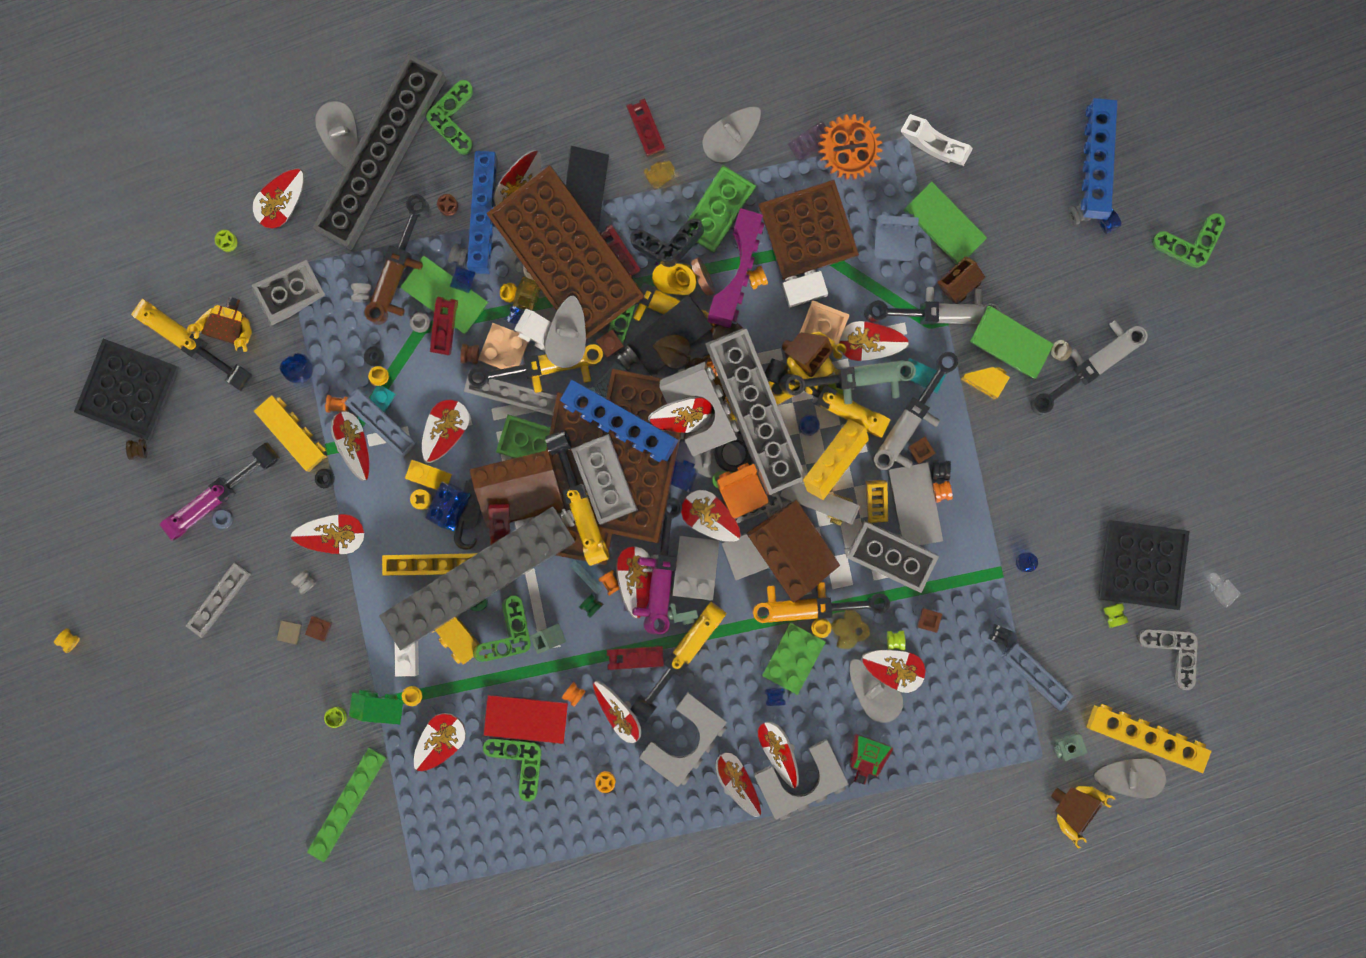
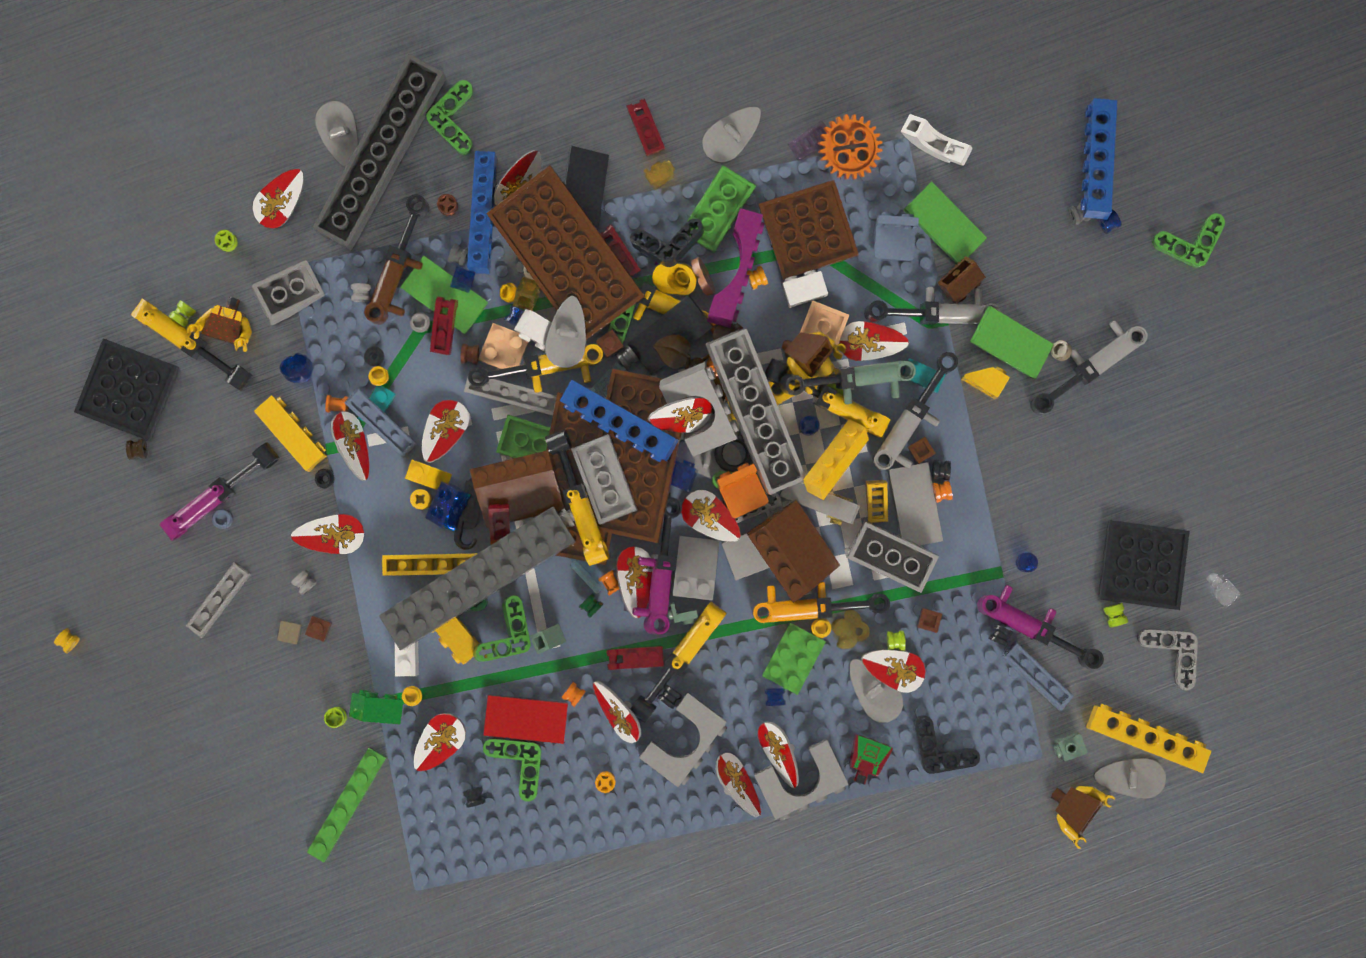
none -> lime wheel [169,300,197,327]
none -> black wheel [463,786,486,808]
none -> black wheel [657,684,682,709]
none -> black beam [914,715,980,774]
none -> magenta piece [977,585,1104,669]

